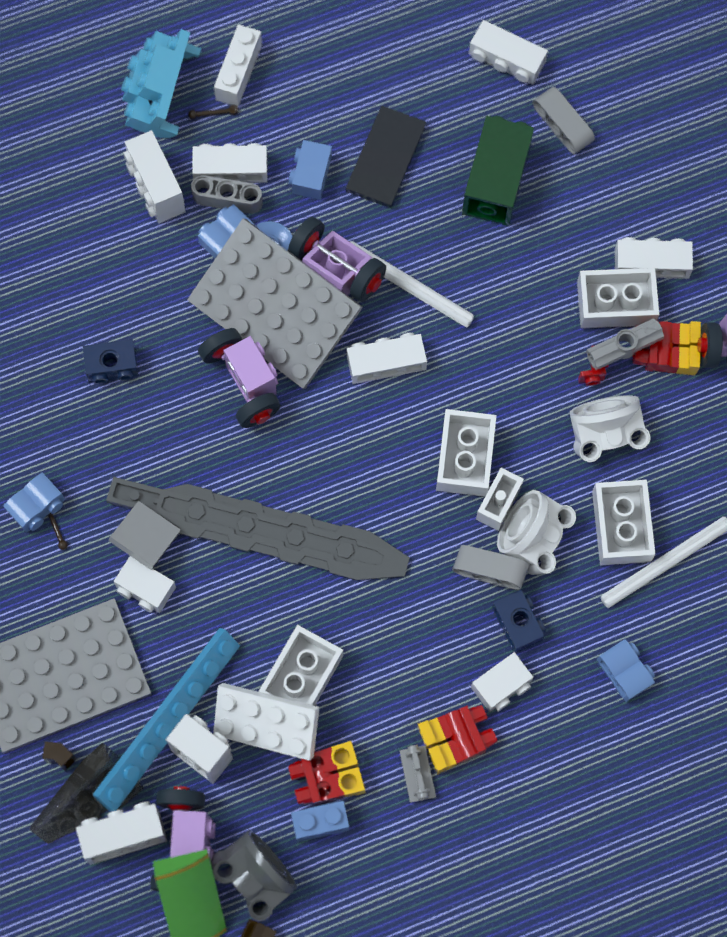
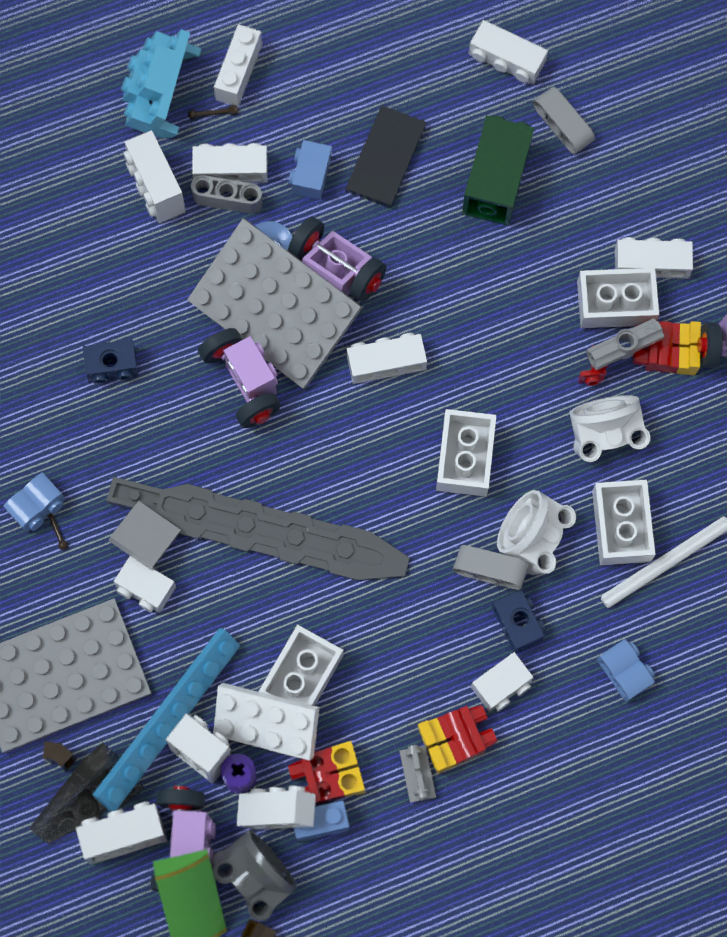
medium blue brick [198,205,254,258] -> none
white axle [350,241,474,327] -> none
white brick [476,468,524,531] -> none
none -> dark purple piece [221,754,257,794]
none -> white brick [237,786,316,830]

